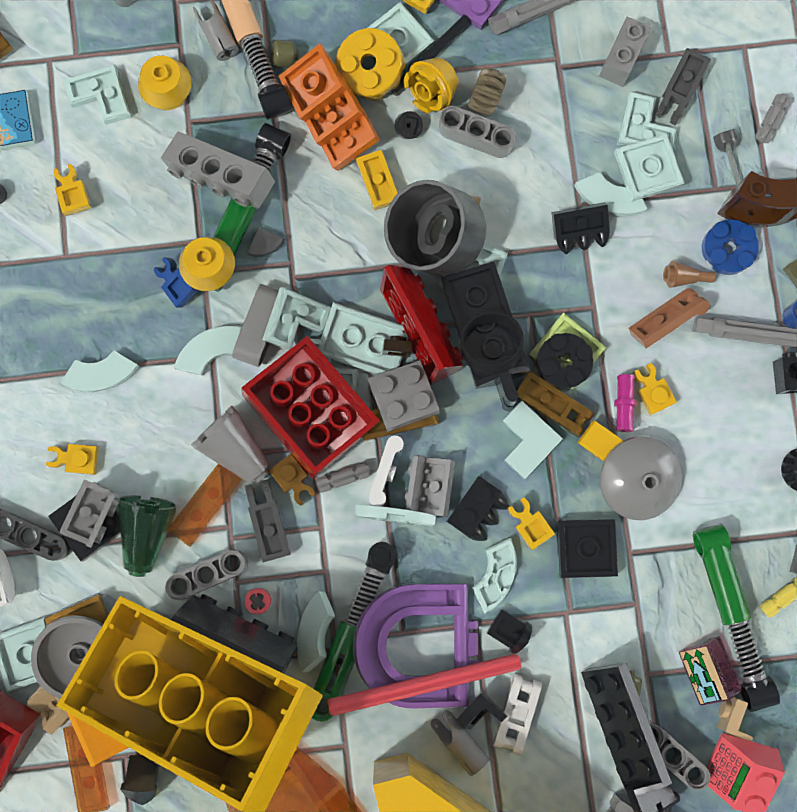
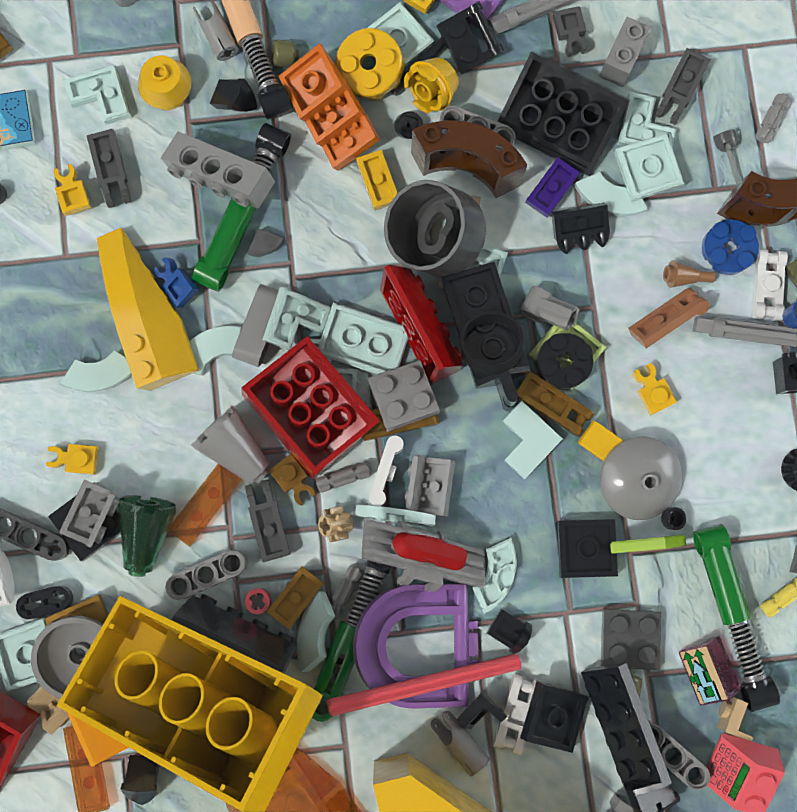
yellow cone [179,236,235,291] -> none
dark brown plate [382,336,412,357] -> none
black plate [446,476,509,541] -> none
dark tan gear [468,67,506,117] -> none
yellow plate [507,497,555,550] -> none
dark pink pin [614,374,637,432] -> none
none -> black beam [16,586,73,619]
none -> dark grey hinge [87,129,132,208]
none -> yellow wedge [97,228,200,391]
none -> black tile [210,78,258,112]
none -> pearl gold plate [267,566,325,629]
none -> tan gear [318,506,354,542]
none -> light grey axle [330,565,362,620]
none -> light grey piece [362,519,485,592]
none -> reddish brown window [411,120,527,198]
none -> black plate [436,1,505,75]
none -> black slope [497,51,630,176]
none -> light grey piece [519,286,579,331]
none -> black plate [520,681,589,753]
none -> dark purple plate [525,157,580,218]
none -> dark grey plate [553,6,587,57]
none -> dark grey plate [601,609,661,670]
none -> lime tile [610,534,687,554]
none -> black hinge [661,507,686,530]
none -> white plate [752,249,788,321]

